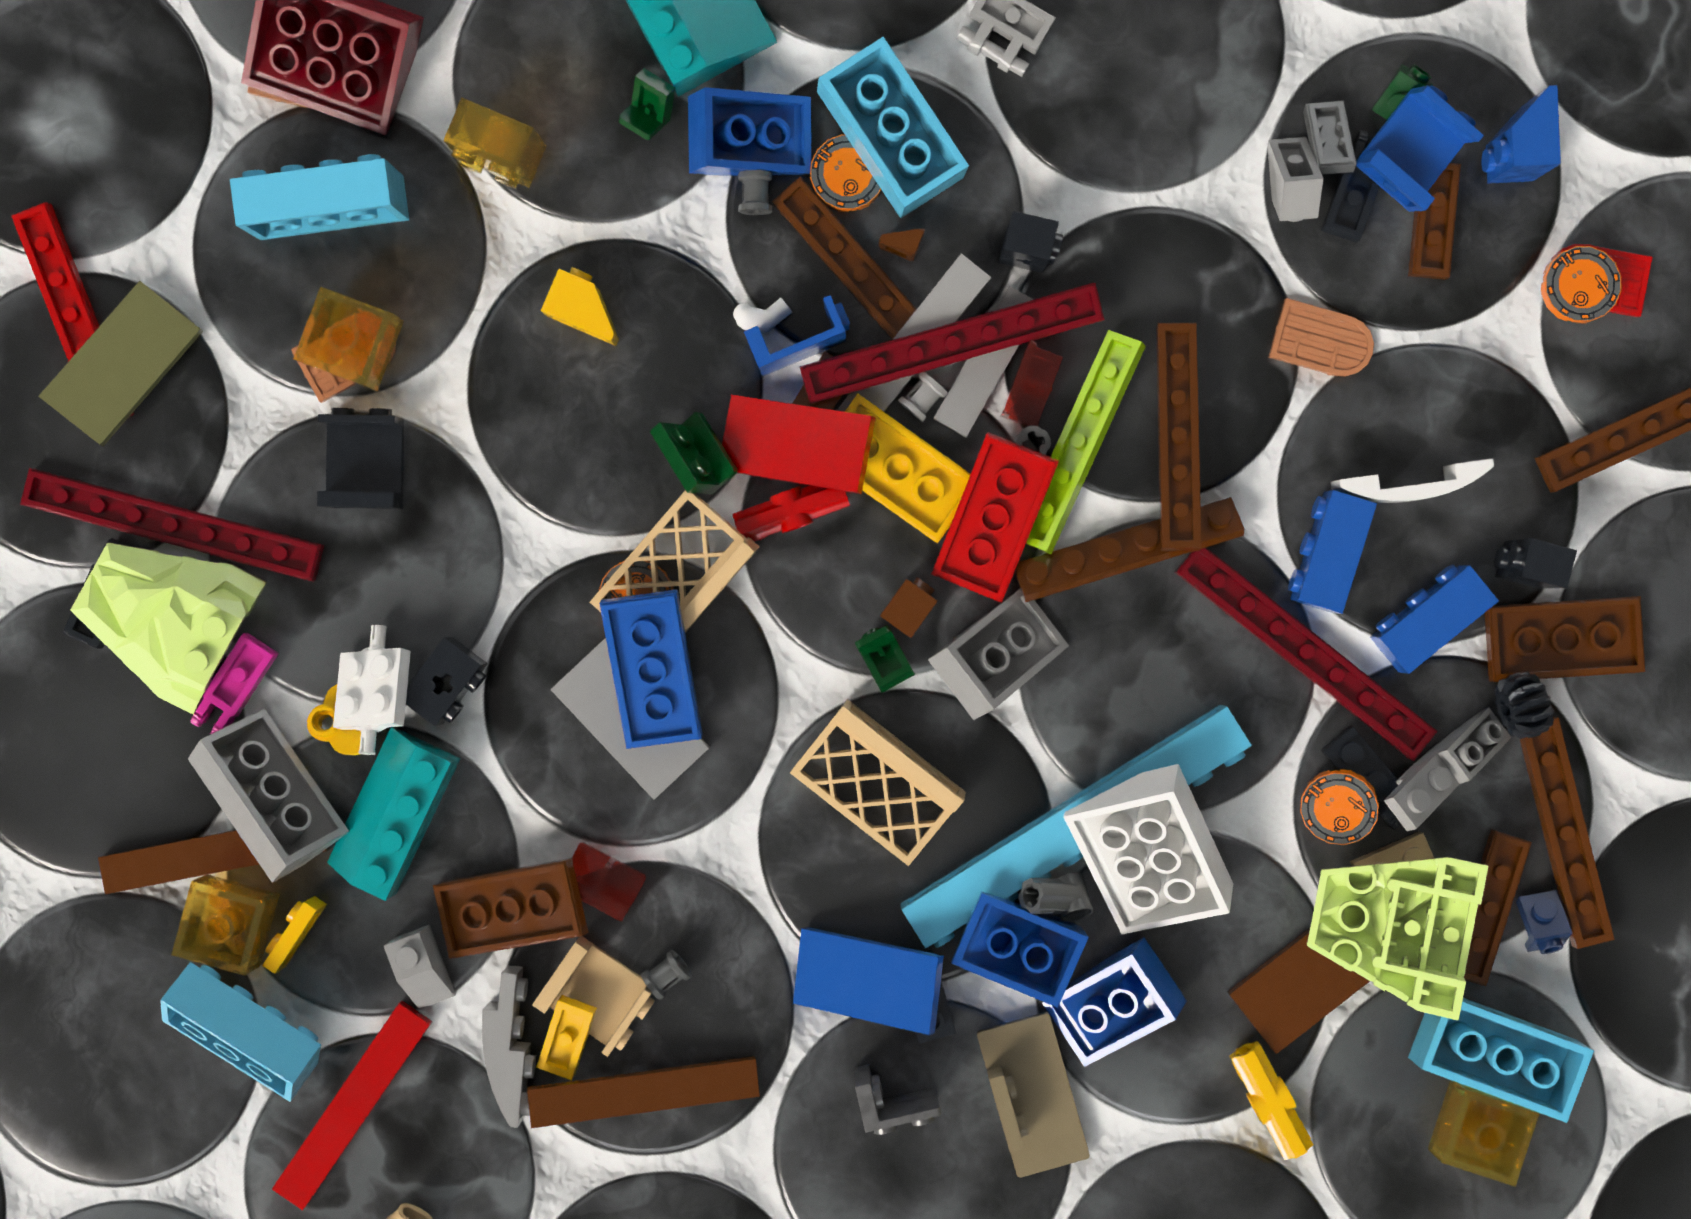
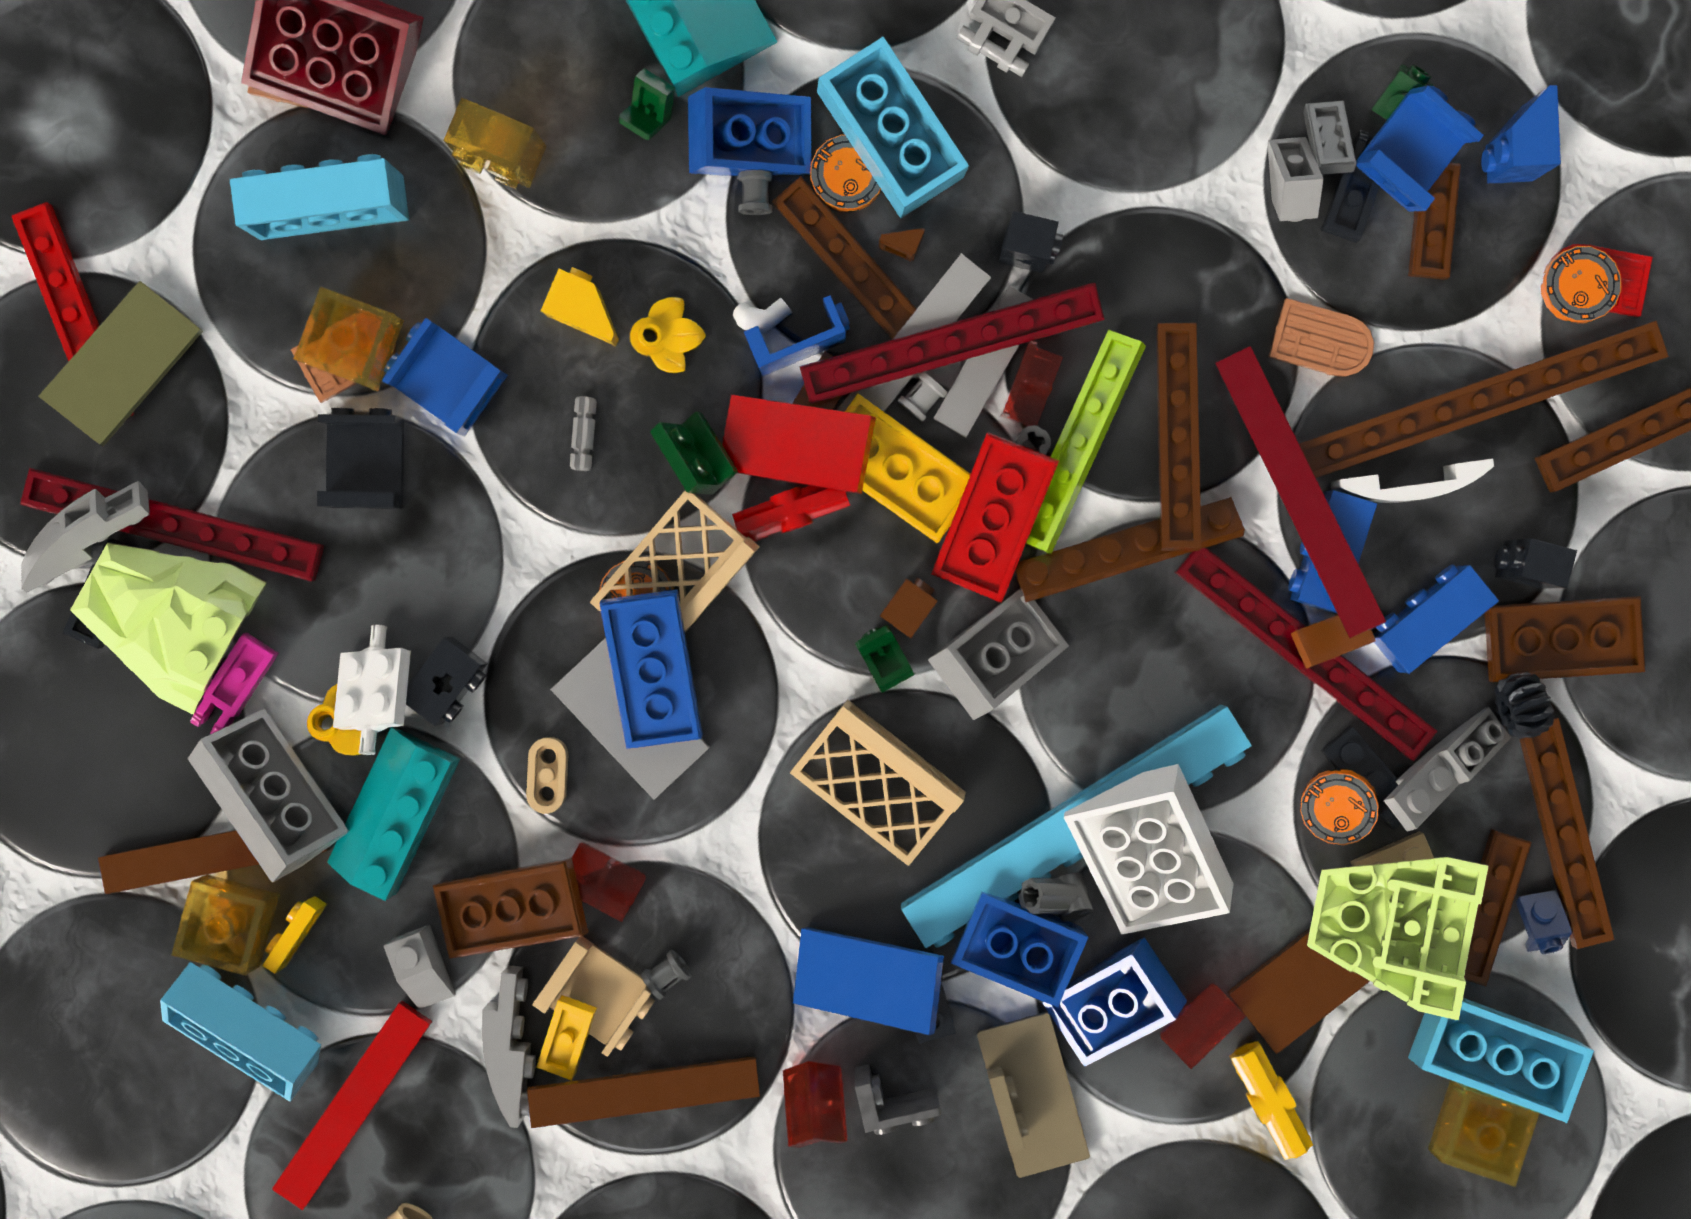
none -> light grey slope [21,481,150,593]
none -> blue panel [382,318,508,437]
none -> tan plate [526,737,569,814]
none -> light grey axle [570,396,597,471]
none -> yellow plate [630,297,706,373]
none -> clear red panel [783,1061,848,1148]
none -> clear red panel [1160,983,1246,1069]
none -> dark red tile [1215,346,1386,639]
none -> dark orange tile [1291,615,1376,669]
none -> reddish brown plate [1299,321,1669,478]

